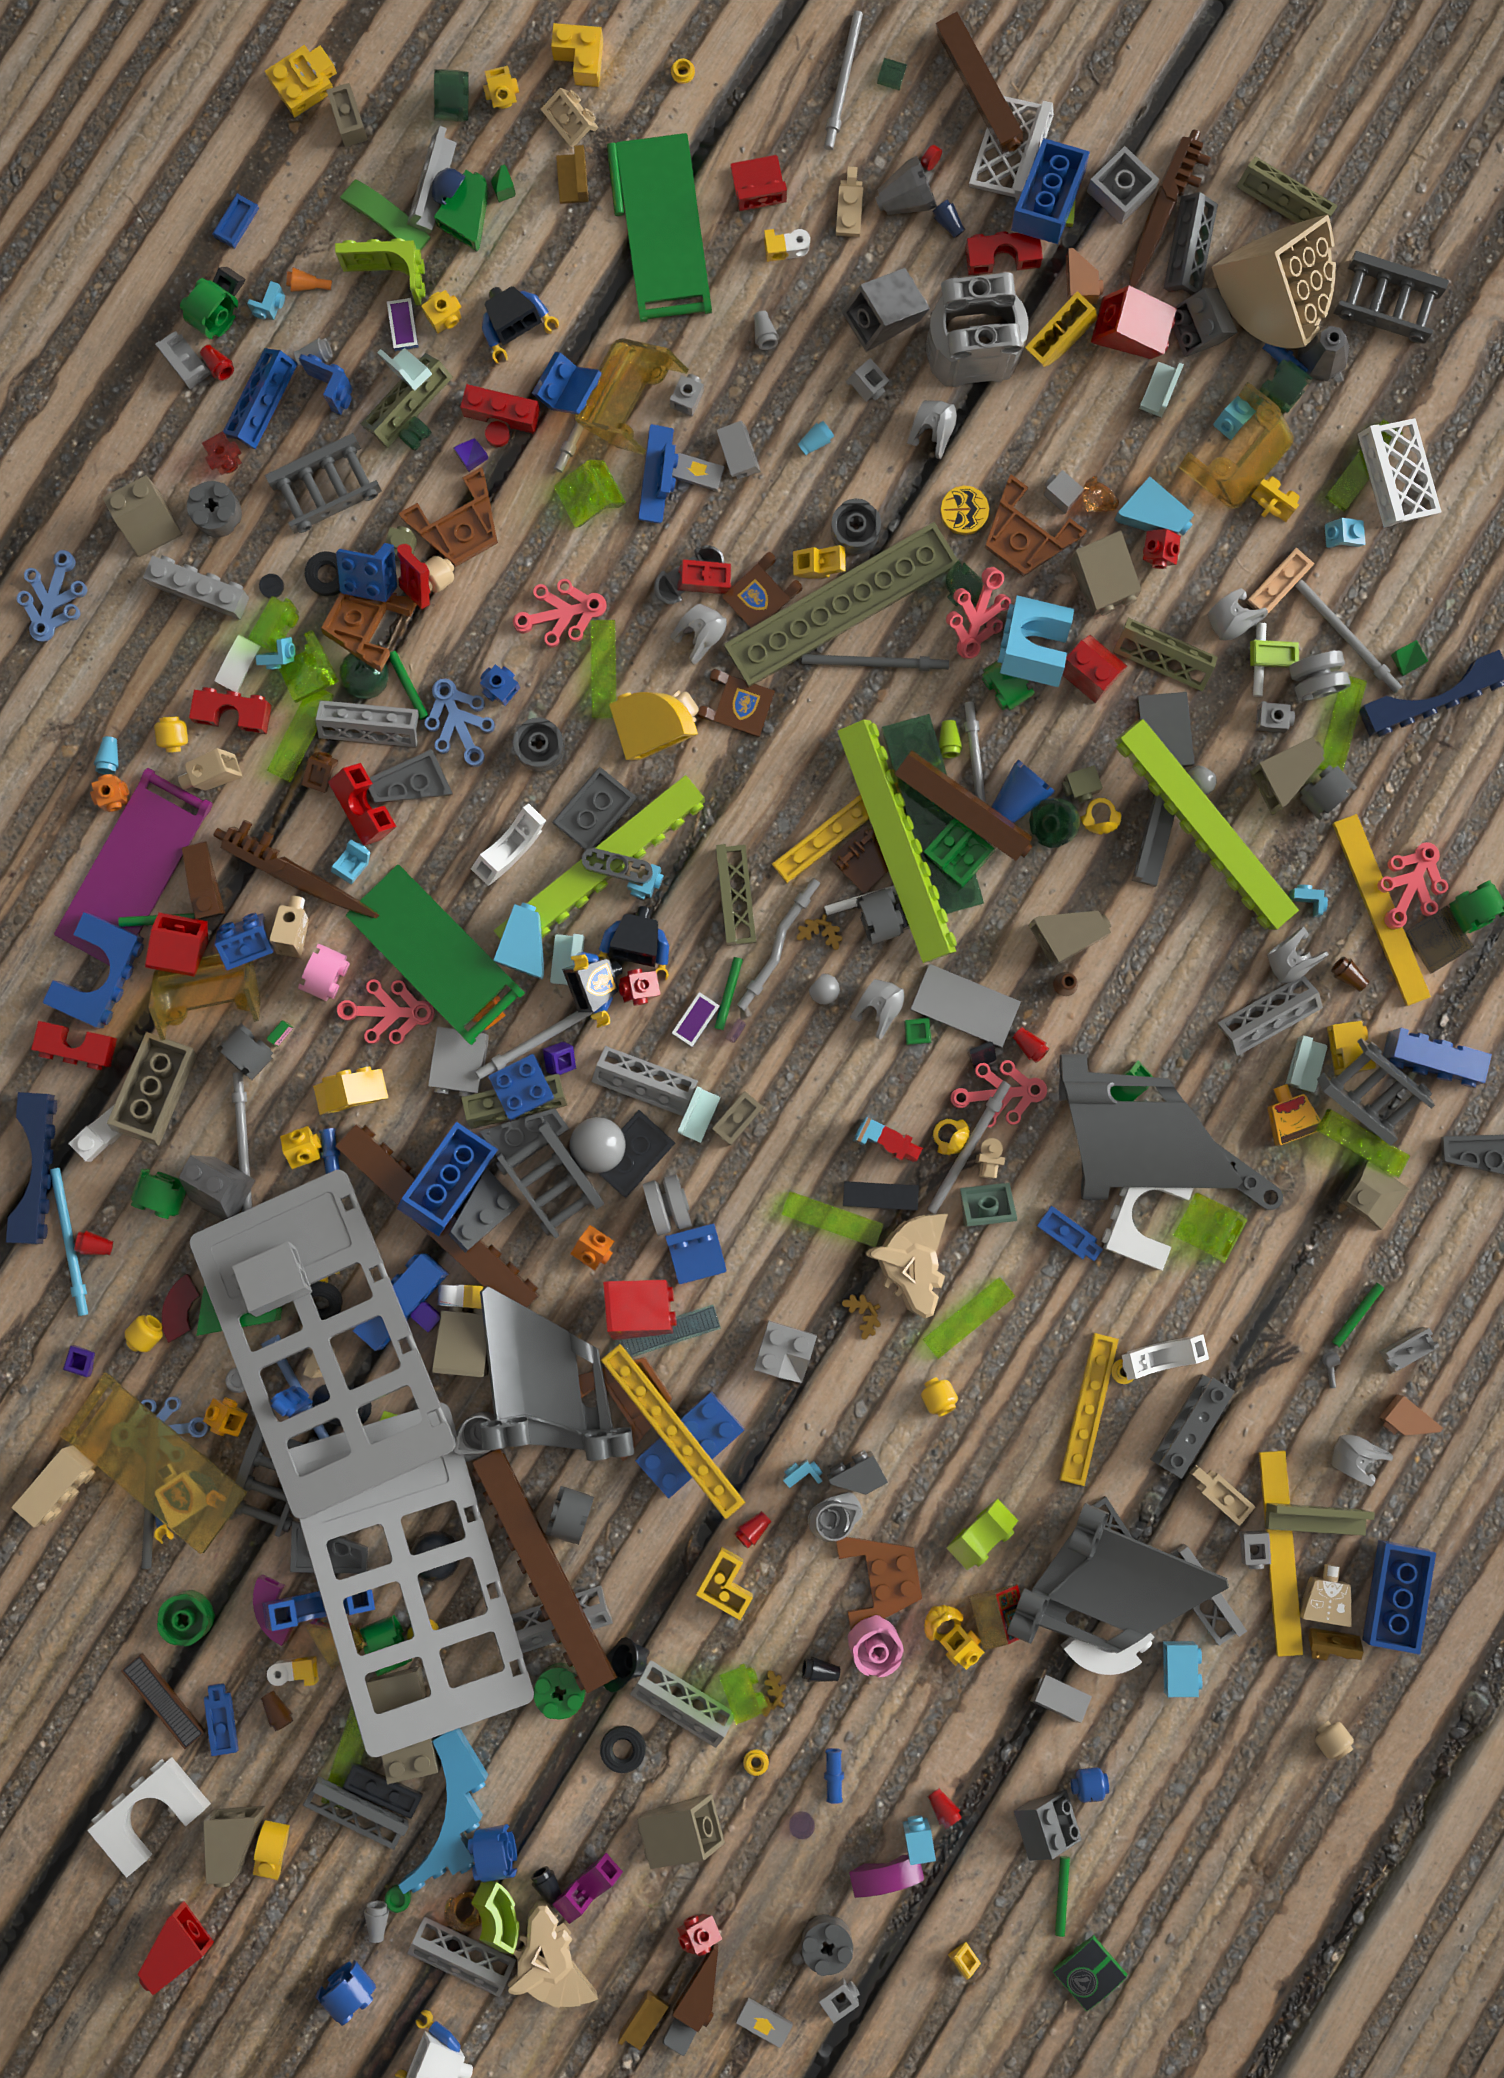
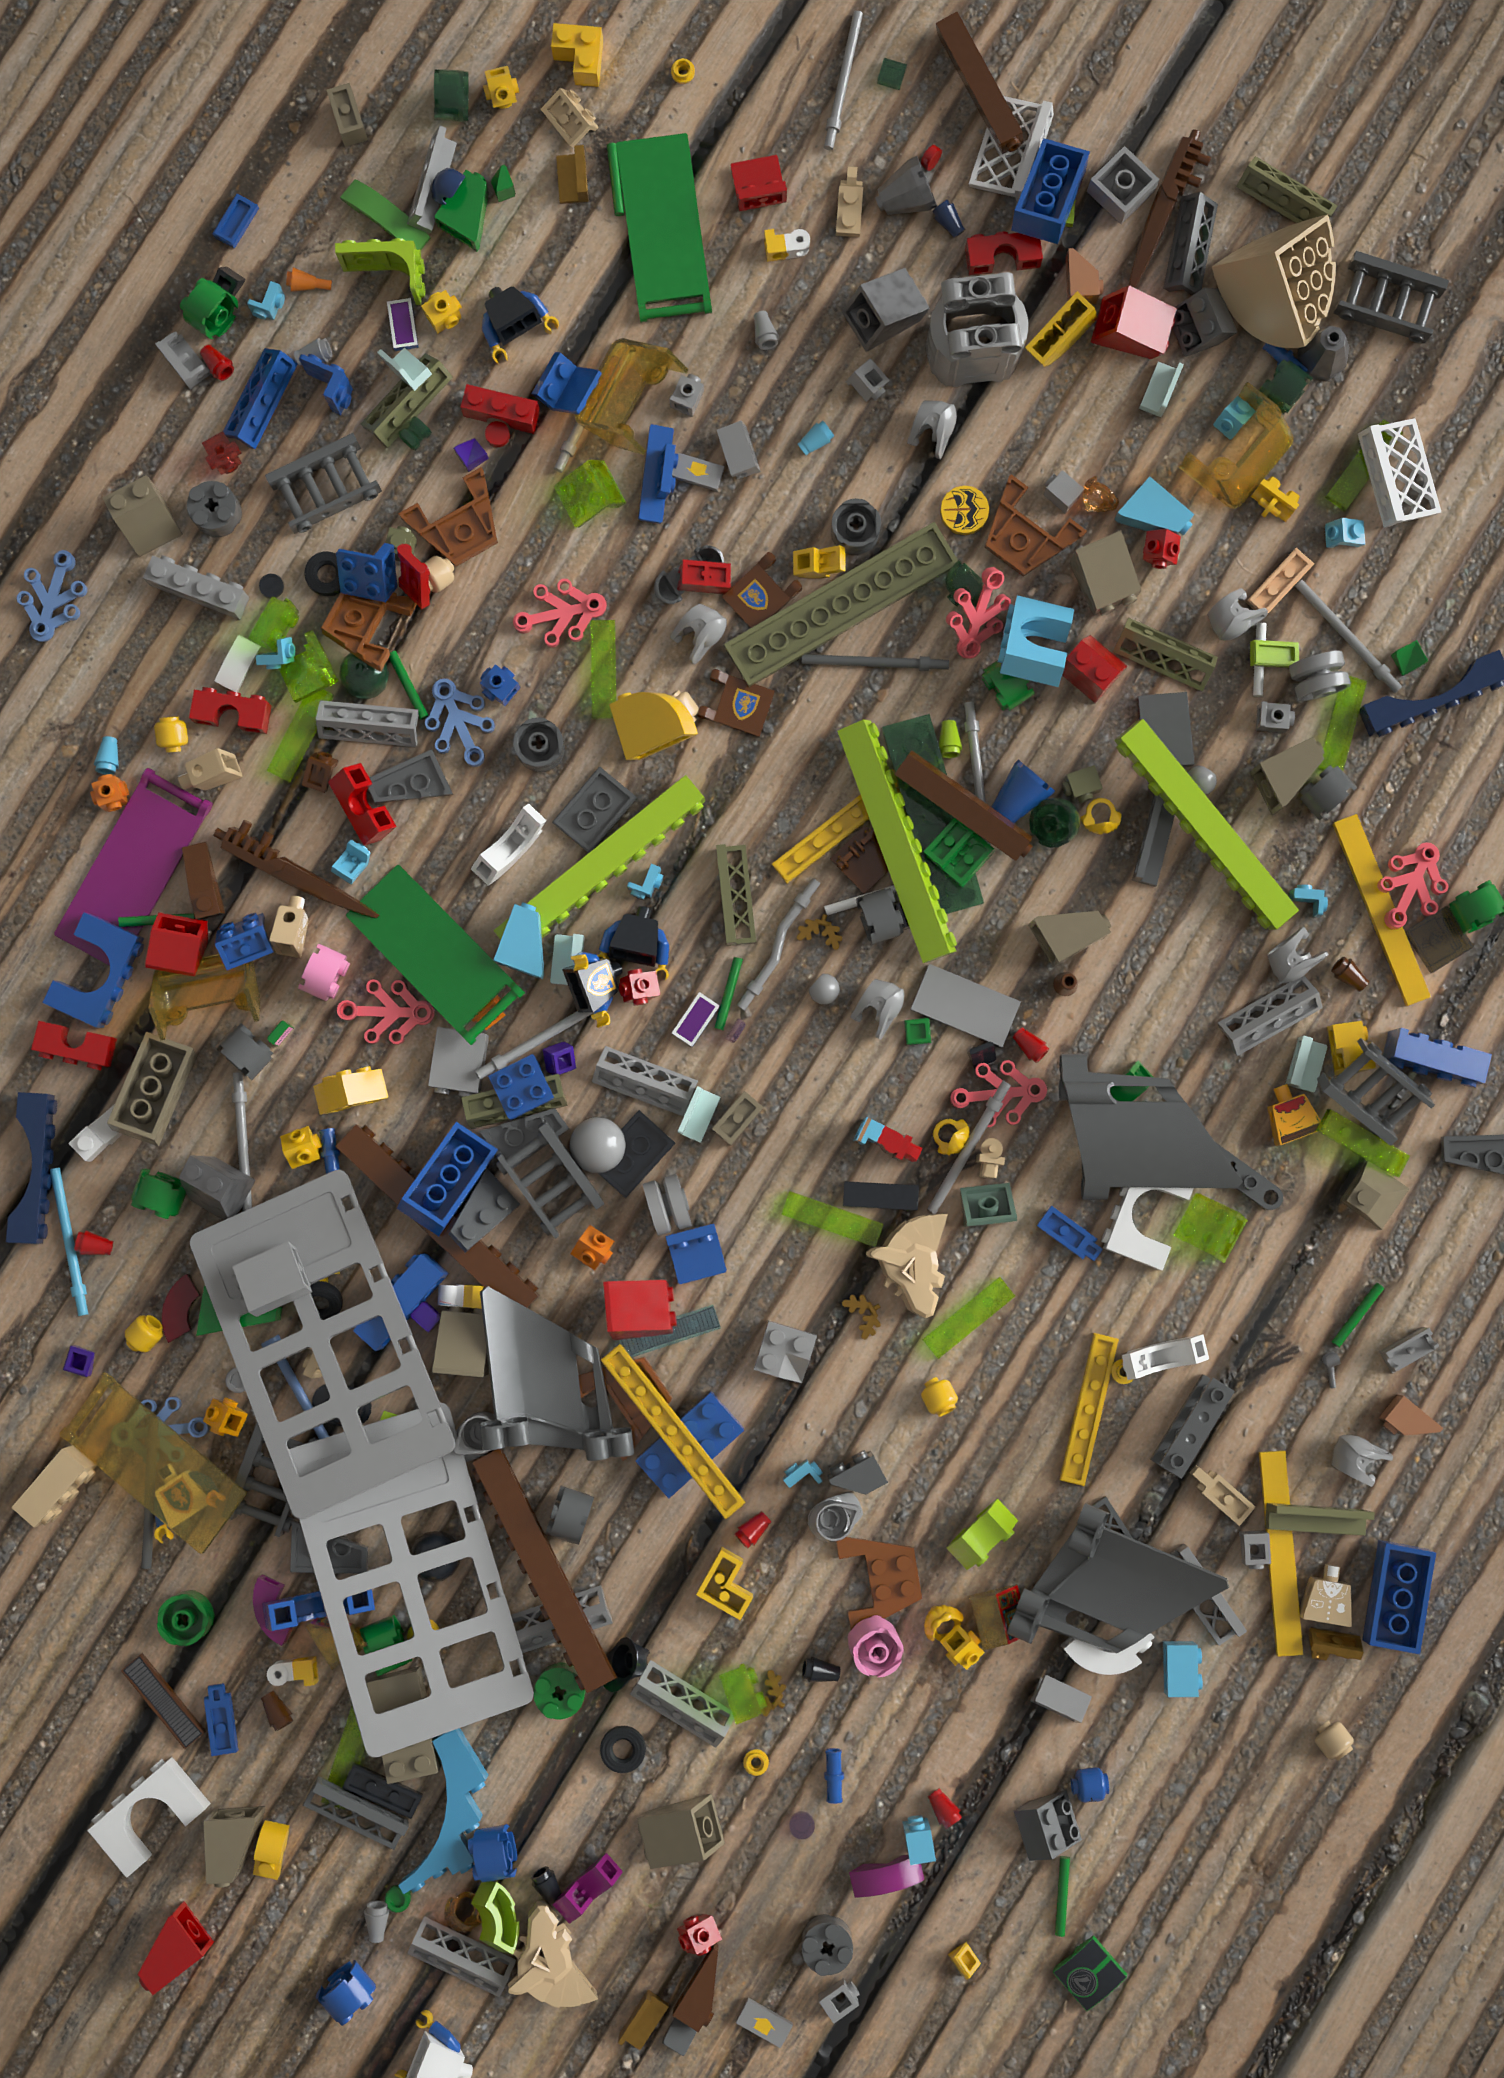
yellow piece [265,44,337,118] -> none
blue hinge [270,1385,313,1418] -> none
dark grey beam [582,848,653,884] -> none

